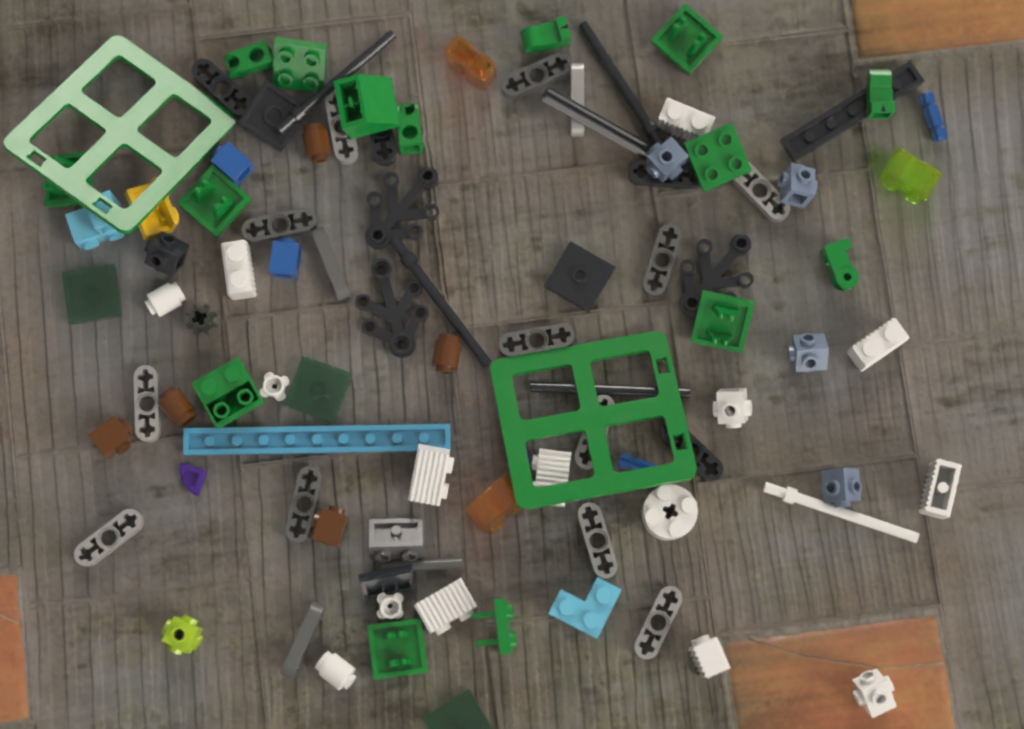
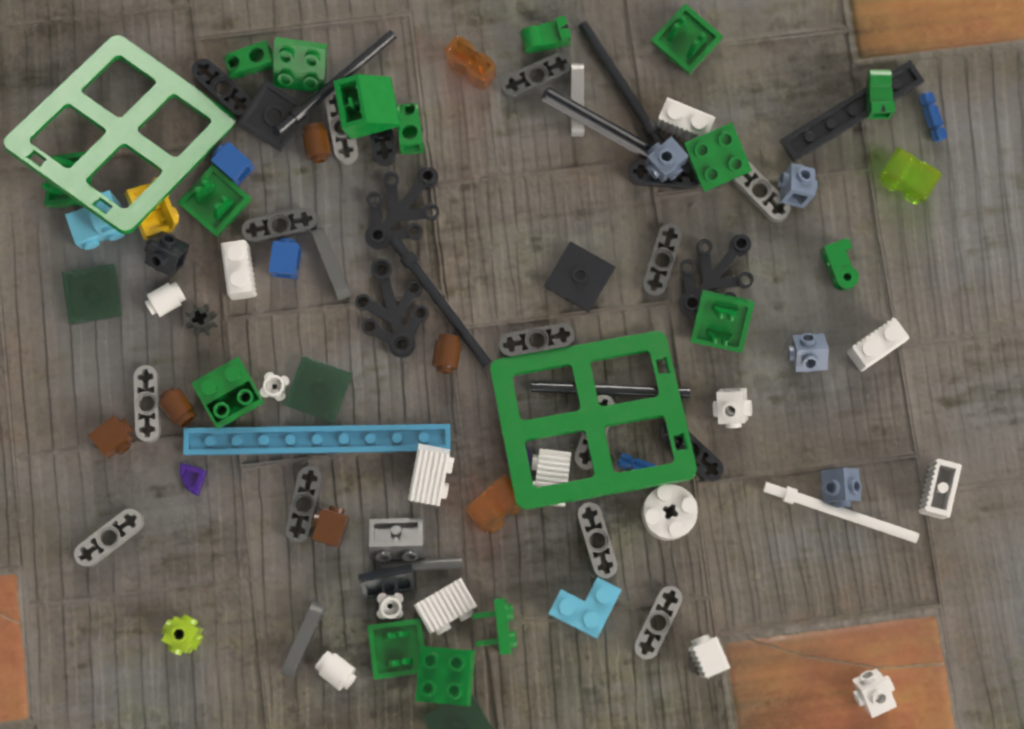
none -> green plate [415,646,475,706]

